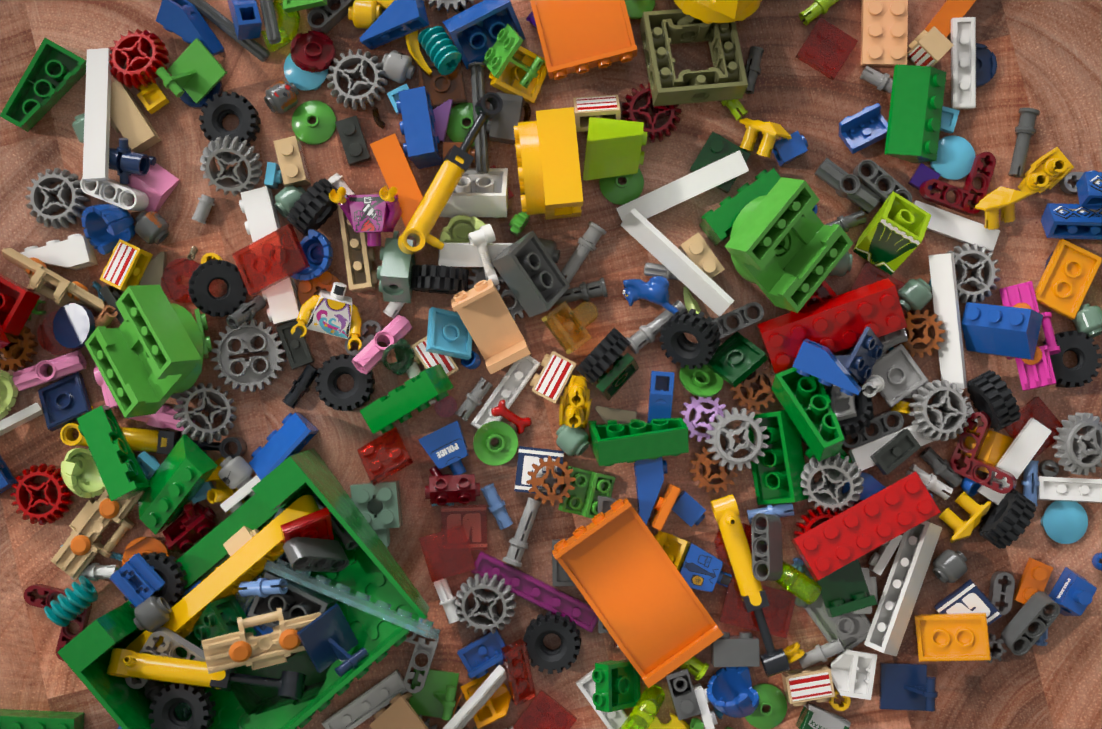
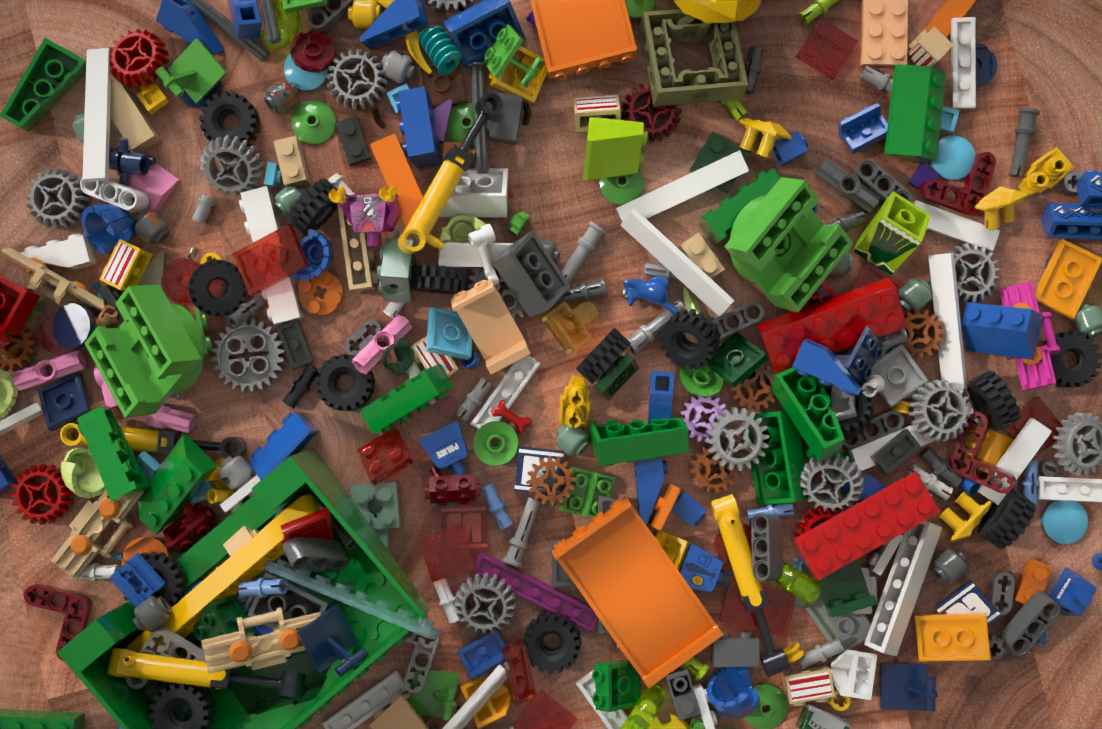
teal piece [44,576,98,627] -> none
light grey gear [173,383,237,444] -> none
torso [291,282,362,351] -> none
yellow piece [514,107,583,220] -> none
brick [530,351,577,404] -> none
dark tan tile [595,406,637,424] -> none

